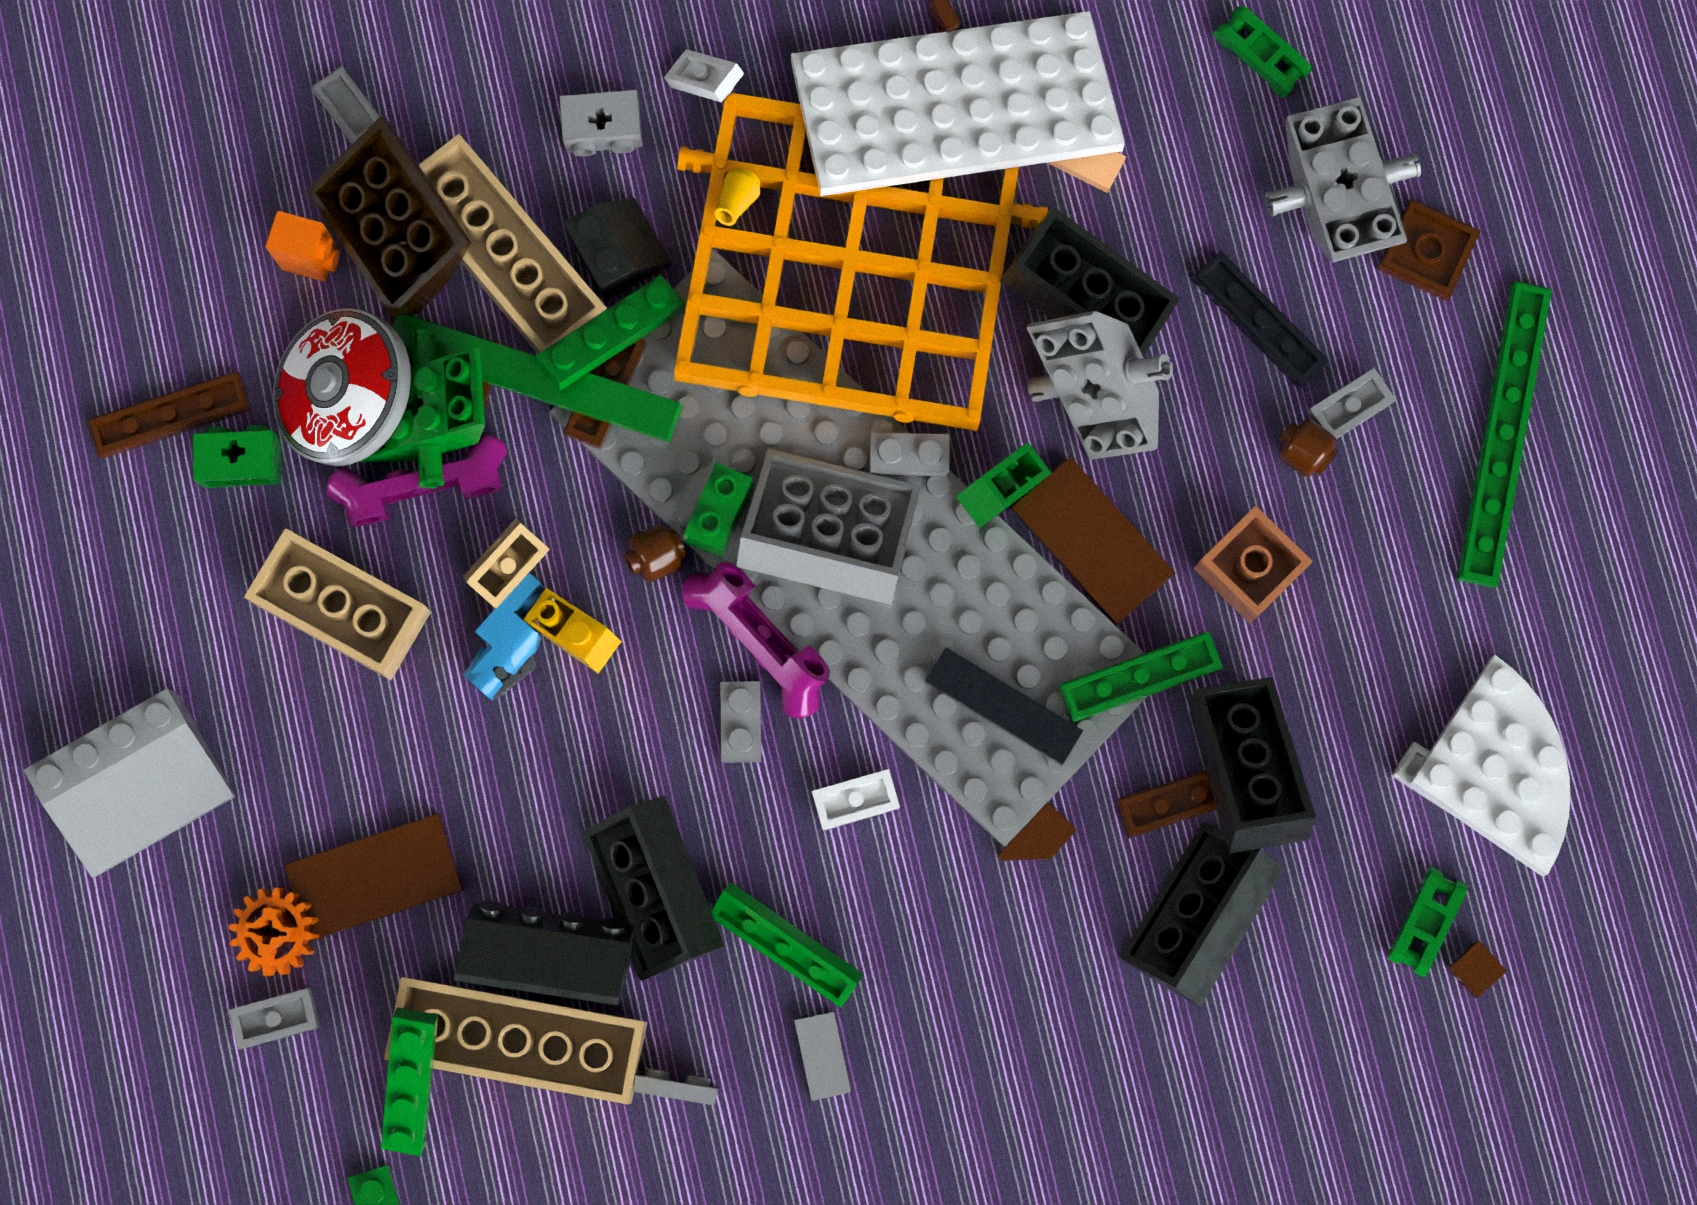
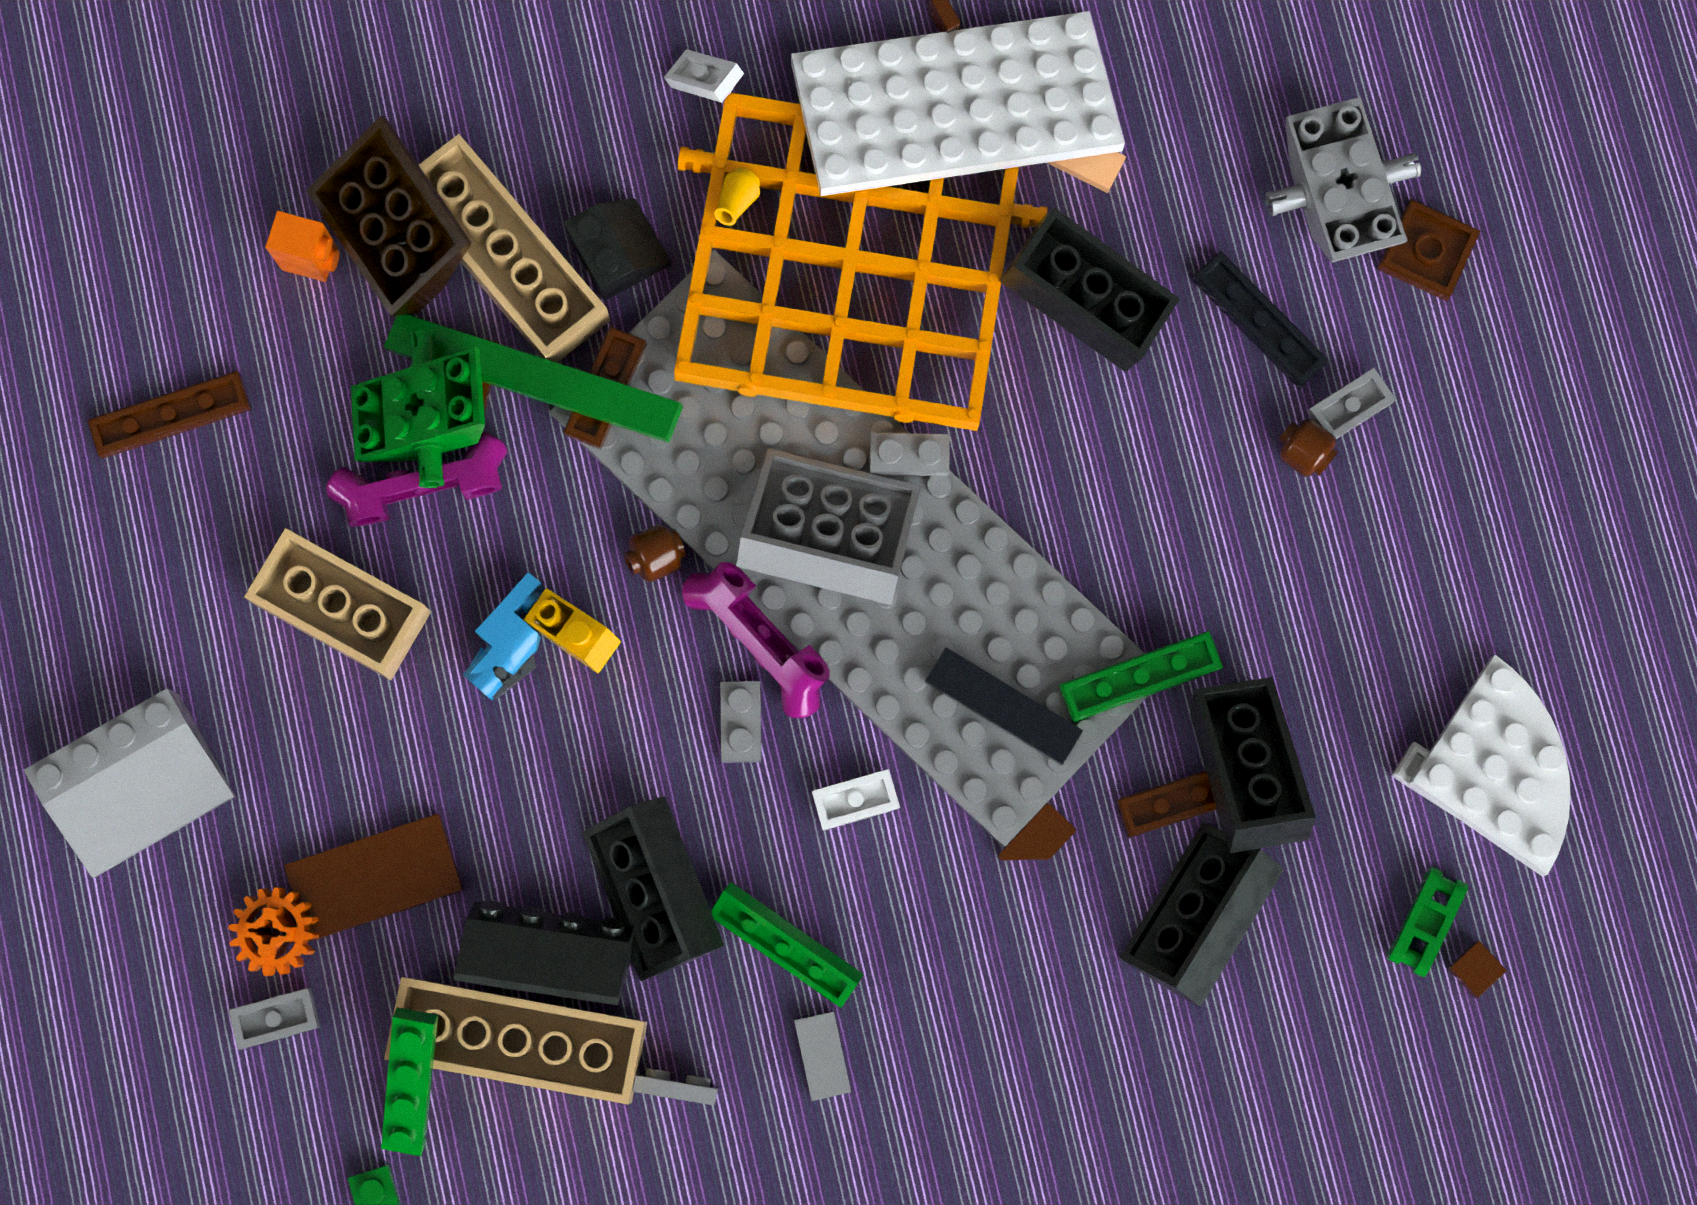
green brick [193,425,281,488] -> none
dish [273,308,411,466] -> none
light grey tile [310,66,380,144] -> none
tan brick [463,518,550,608] -> none
green plate [535,275,685,391] -> none
light grey brick [560,90,643,157] -> none
green brick [684,463,754,559] -> none
green brick [956,442,1052,528] -> none
reddish brown tile [1011,457,1175,626] -> none
light grey slope [1026,311,1173,460] -> none
nougat brick [1193,505,1313,624] -> none
green plate [1213,5,1312,98] -> none
green tile [1456,281,1552,588] -> none

